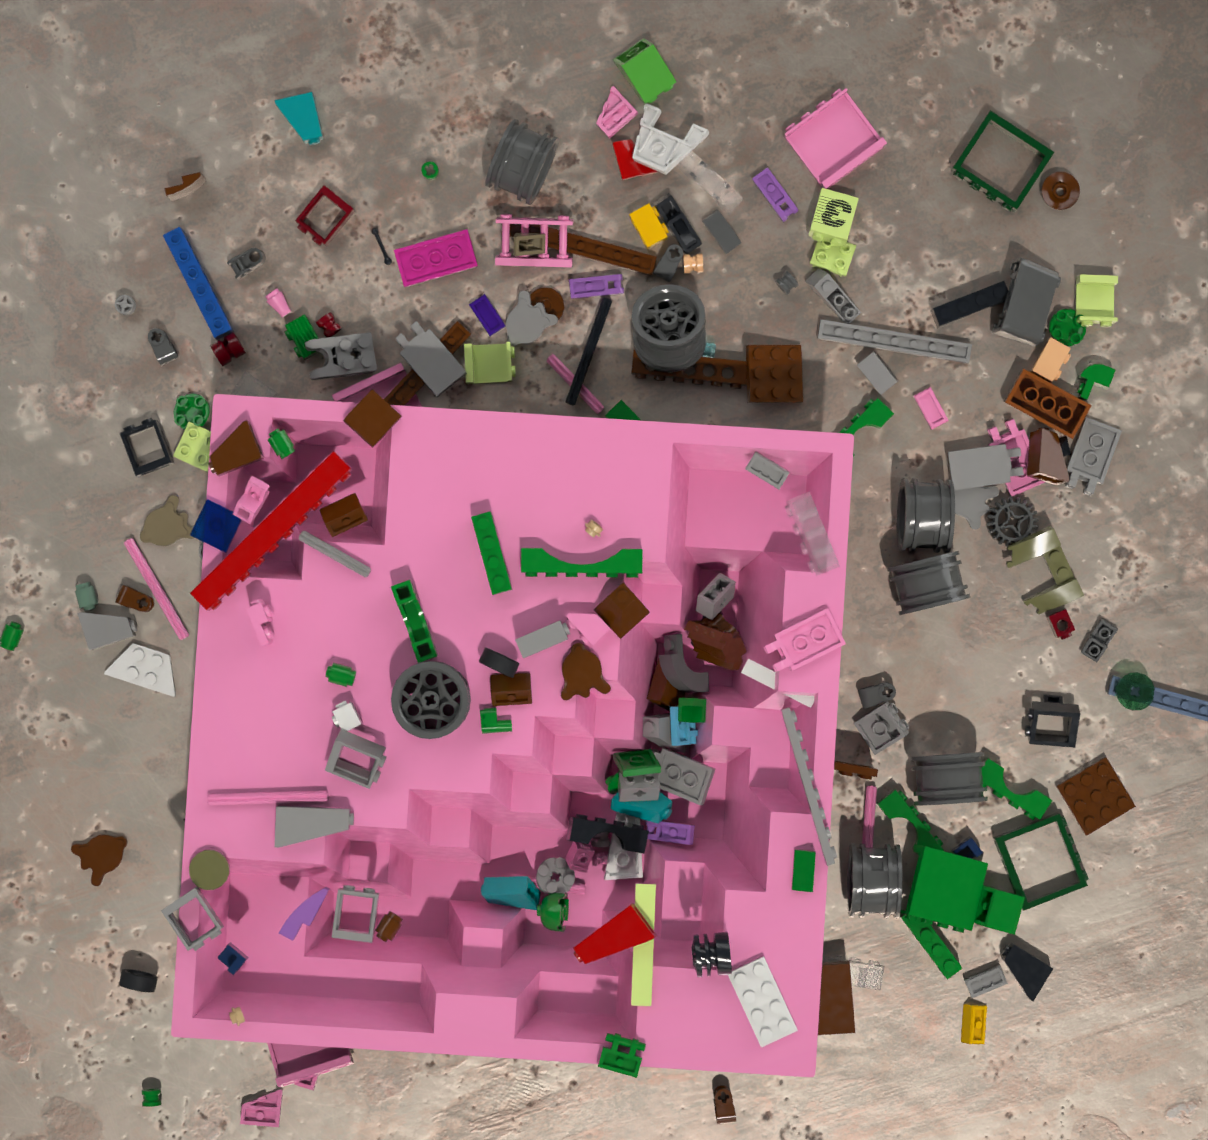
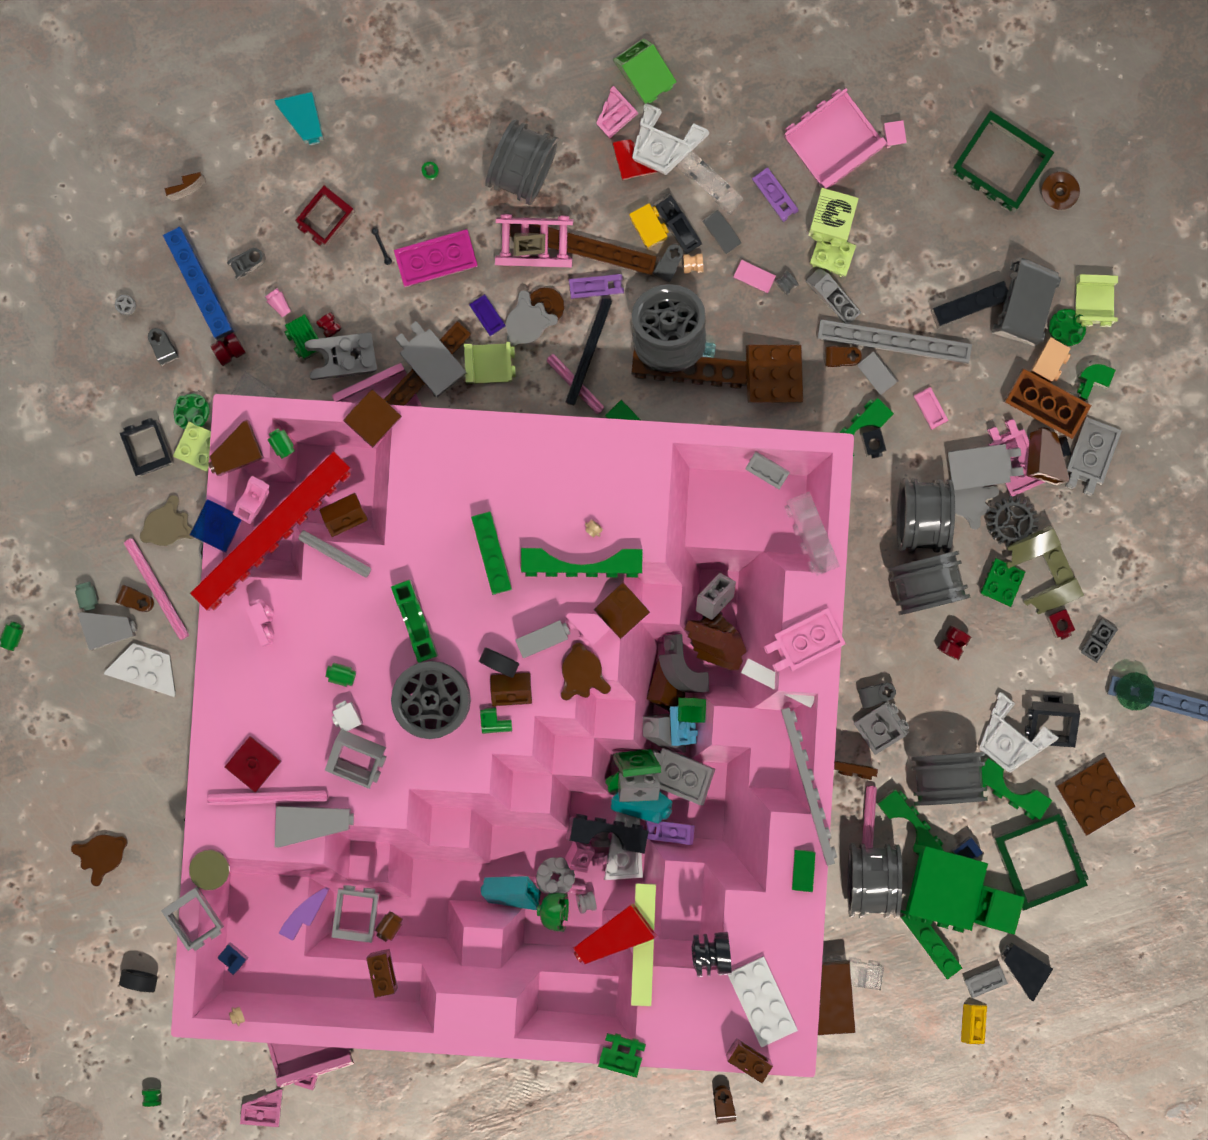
none -> dark red plate [225,736,282,793]
none -> reddish brown window [366,949,398,998]
none -> light grey wheel [576,891,597,914]
none -> reddish brown window [726,1038,773,1083]
none -> bright pink tile [733,260,776,294]
none -> reddish brown piece [825,346,862,367]
none -> black brick [861,428,887,459]
none -> bright pink panel [883,120,907,149]
none -> dark red wheel [937,625,972,661]
none -> white wing [979,692,1059,773]
none -> green hinge [980,558,1026,607]

